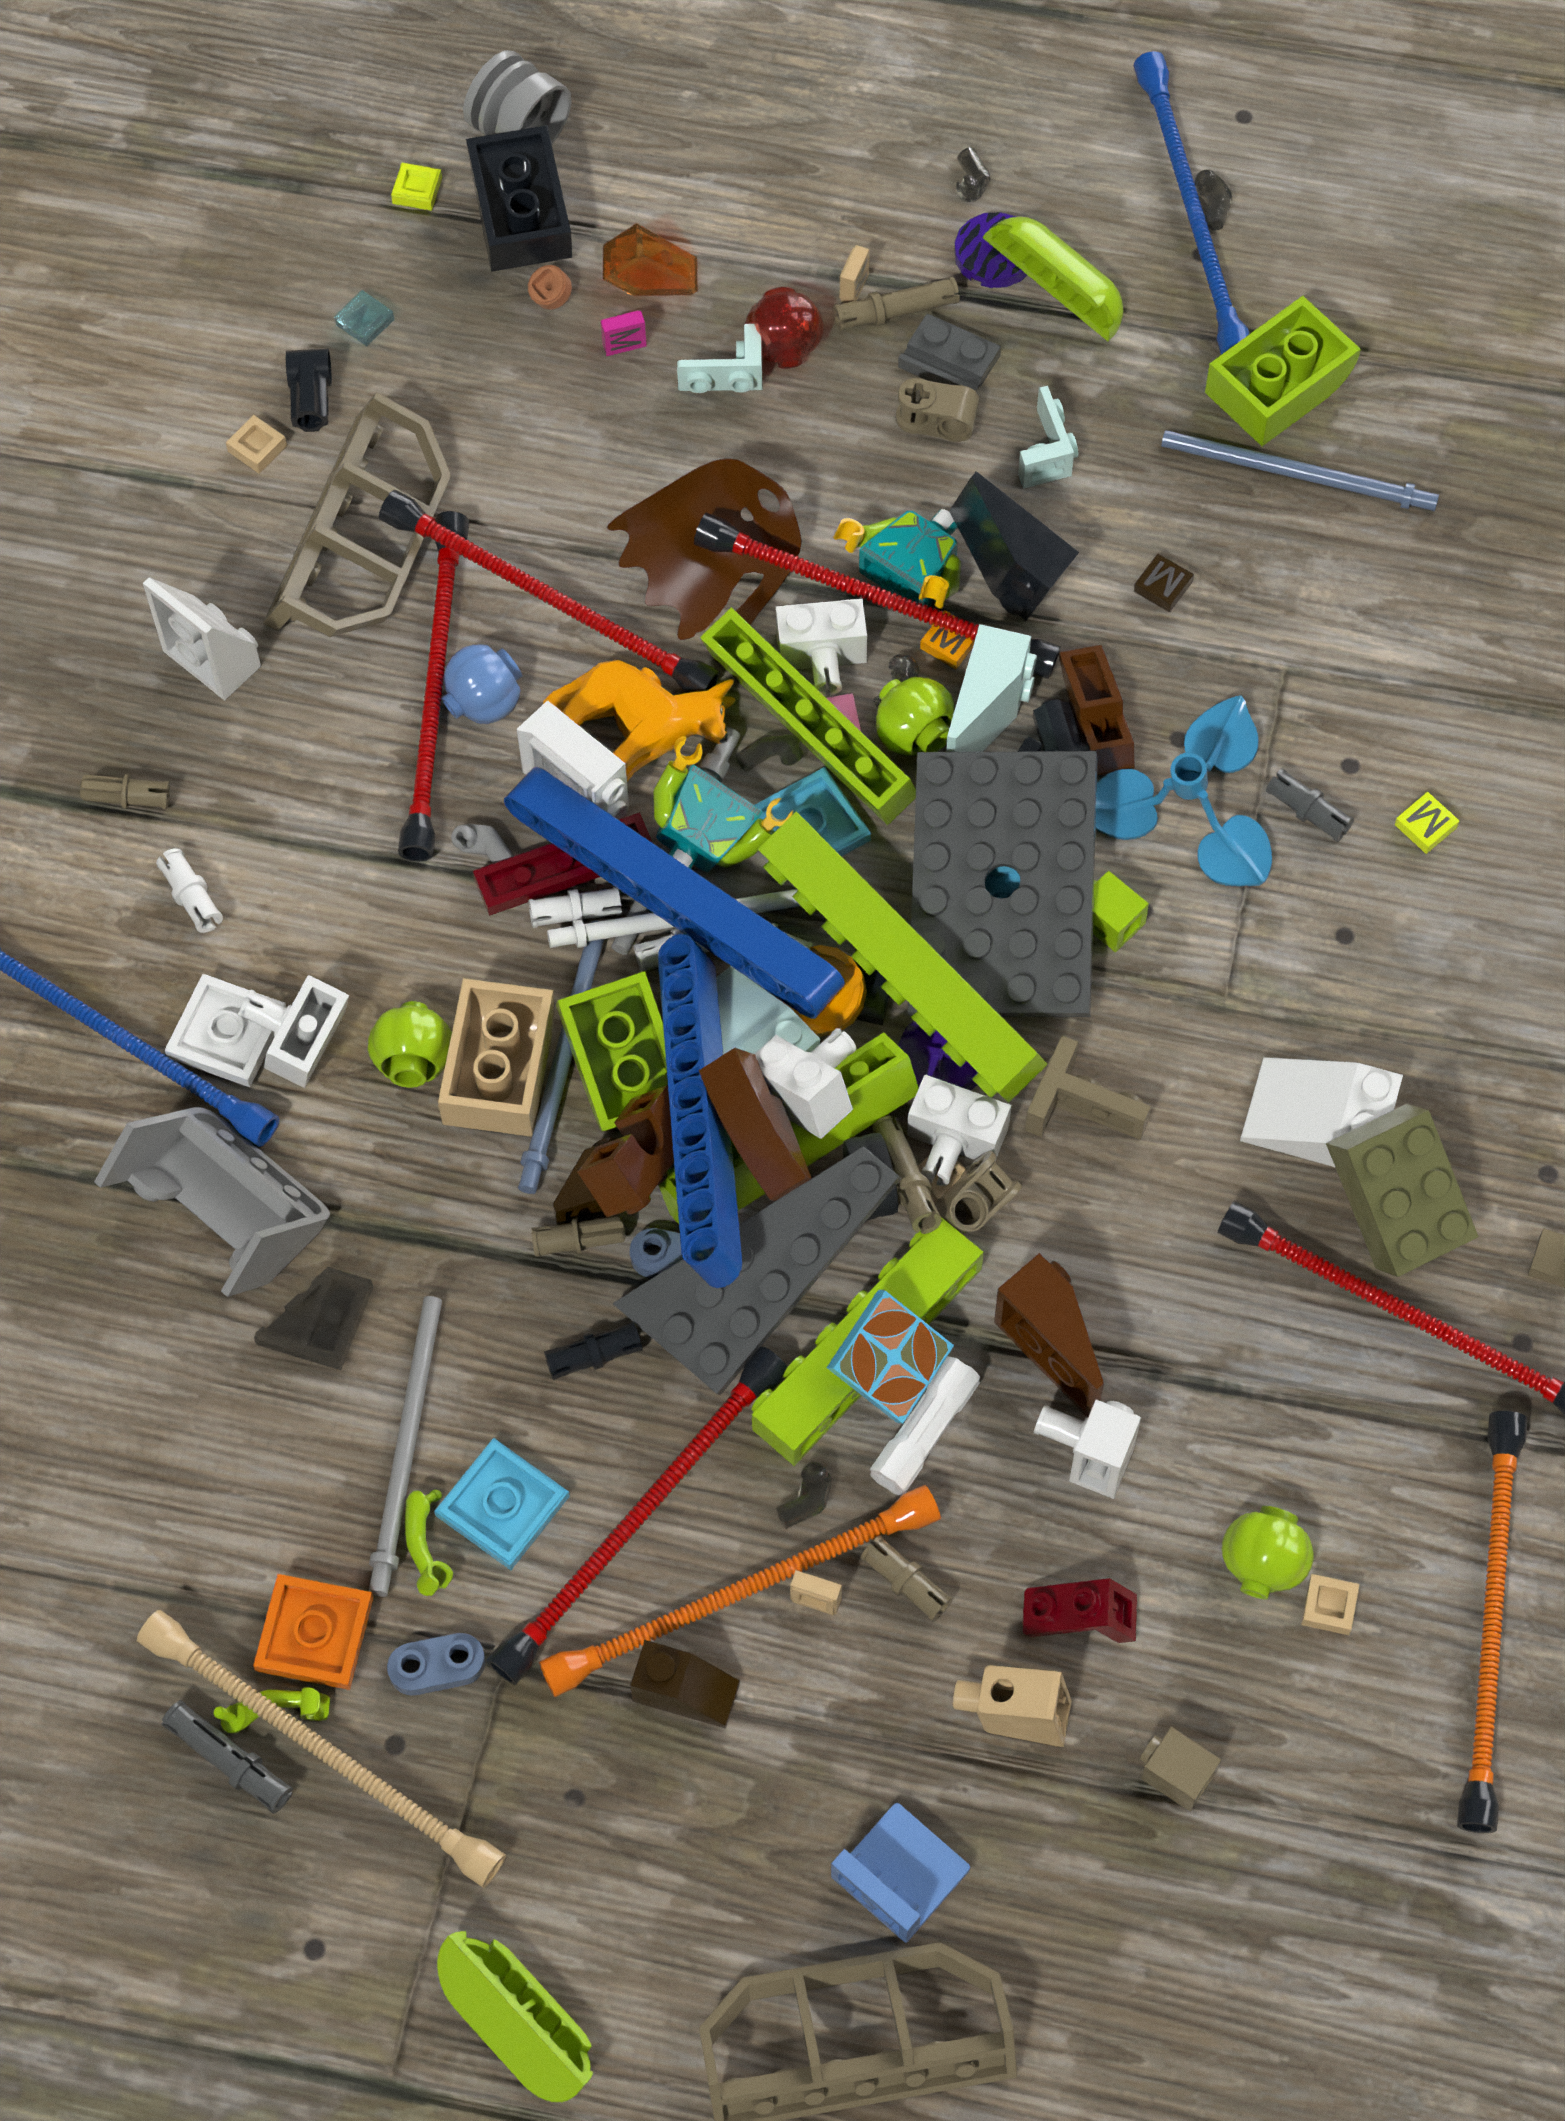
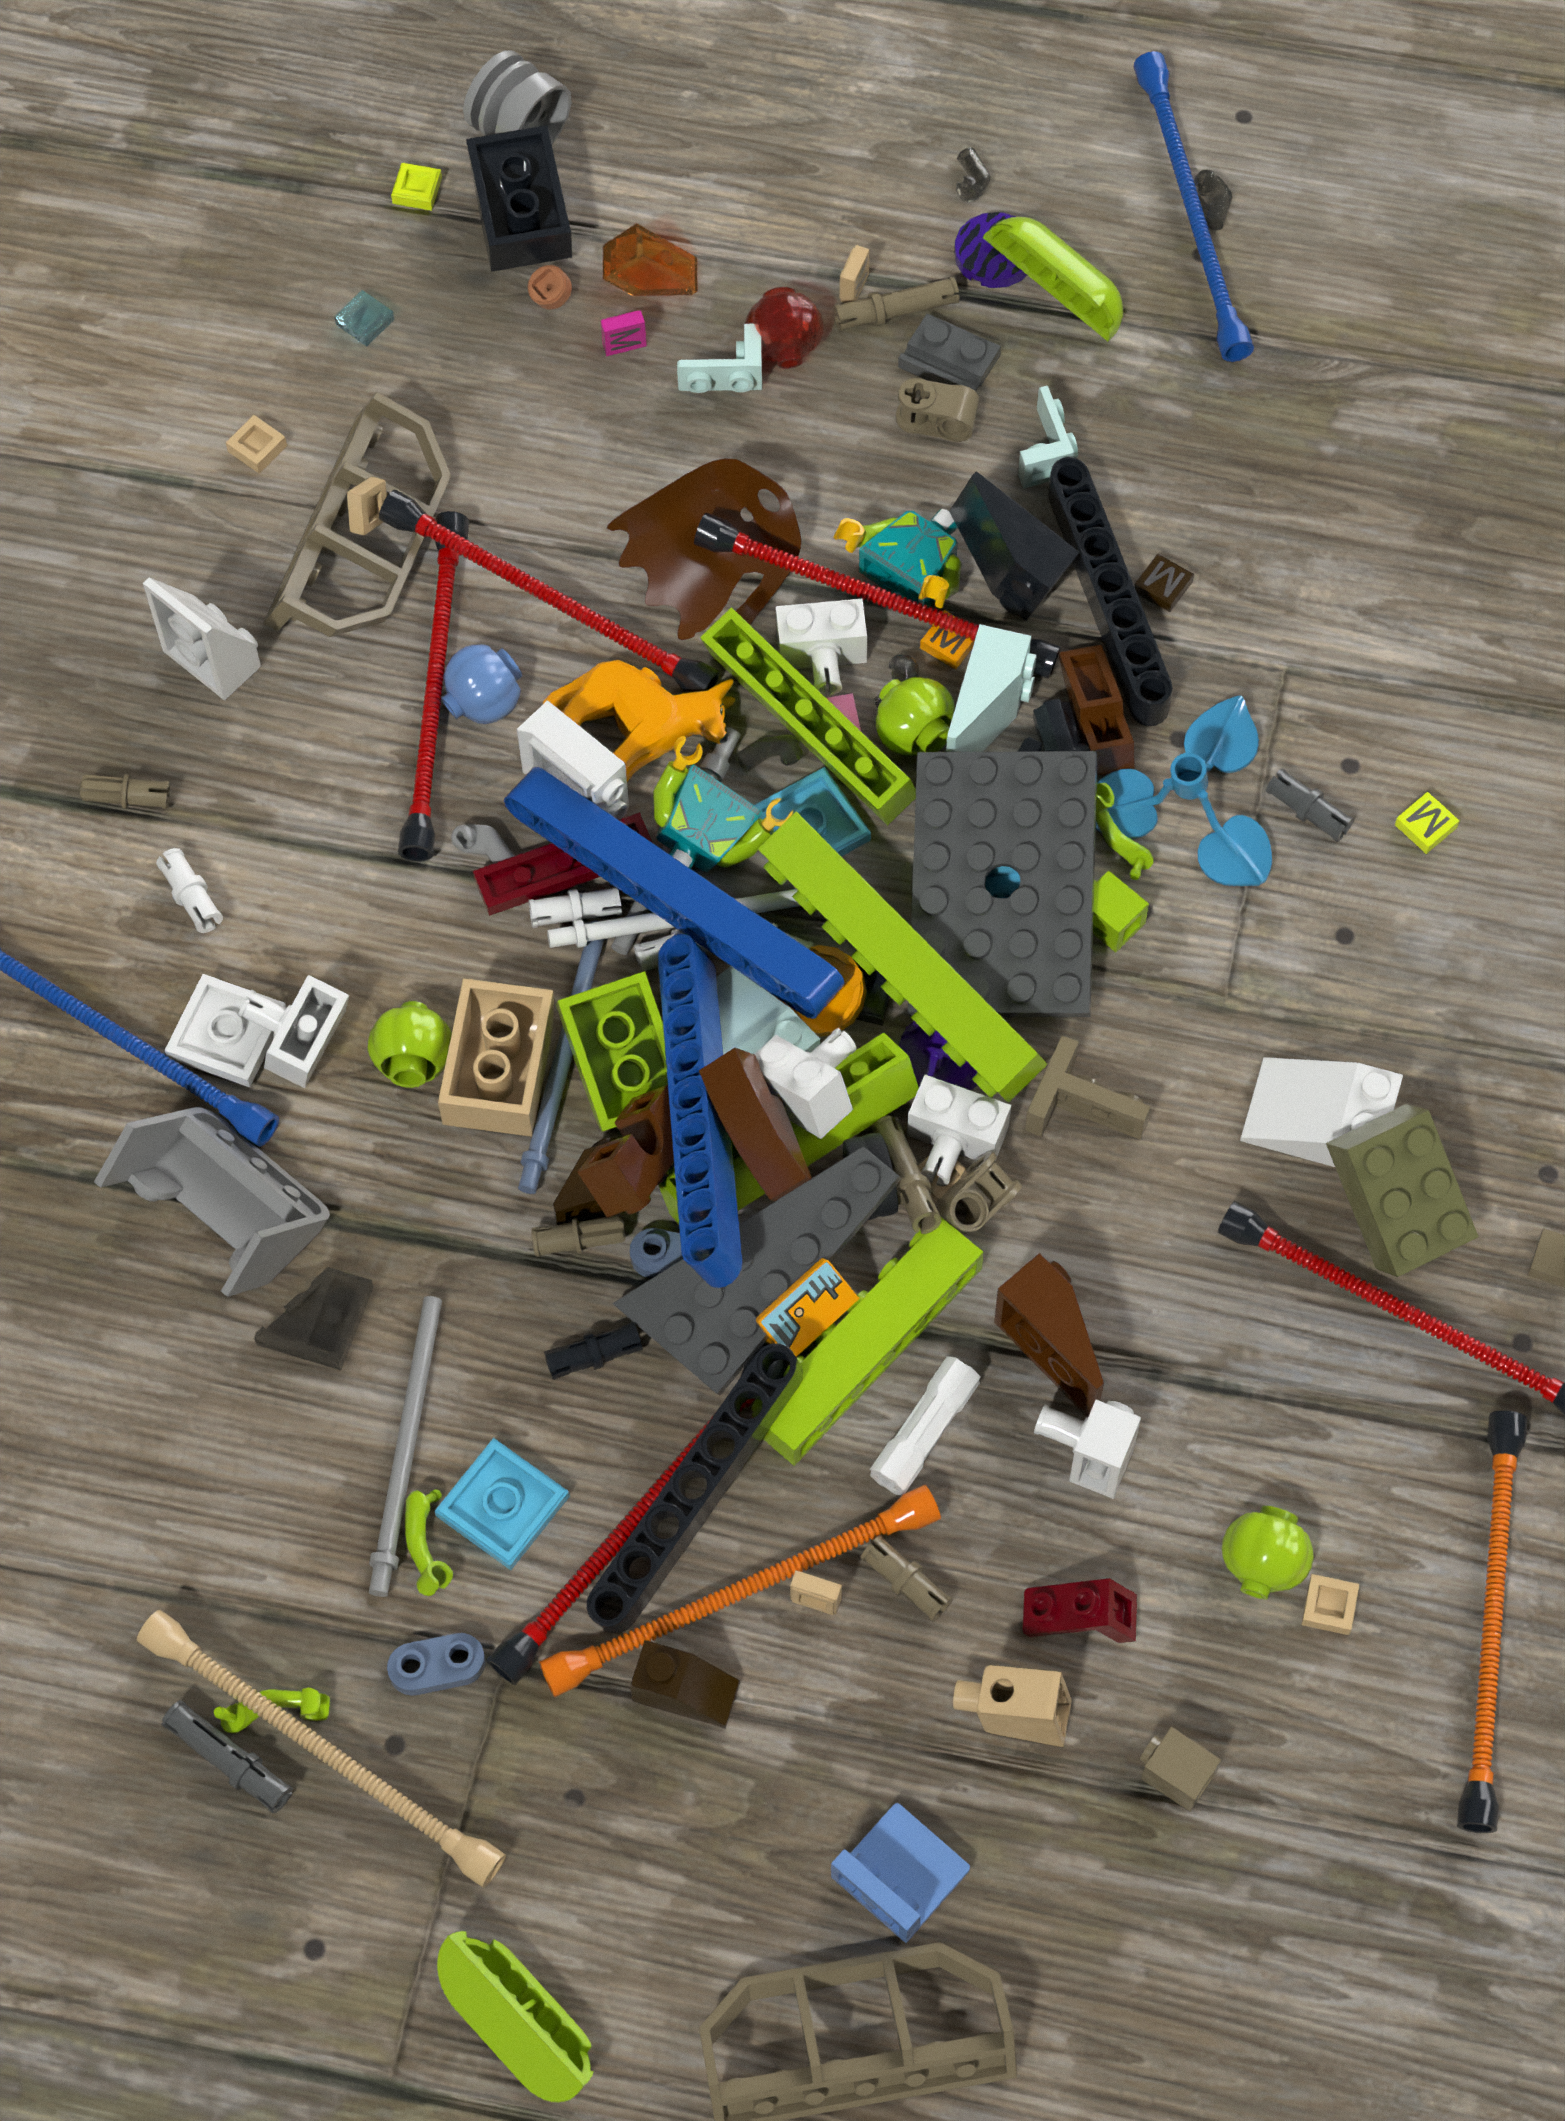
orange plate [253,1574,374,1690] -> none
black piece [285,348,332,432] -> none
clear smoke arm [776,1462,832,1529] -> none
tile [826,1290,954,1424] -> none
sand blue bar [1161,430,1439,511] -> none
lime brick [1205,296,1361,446] -> none
none -> tan tile [347,477,387,535]
none -> black beam [586,1343,803,1633]
none -> panel [756,1258,859,1357]
none -> black beam [1048,457,1173,726]
none -> lime piece [1096,783,1153,880]

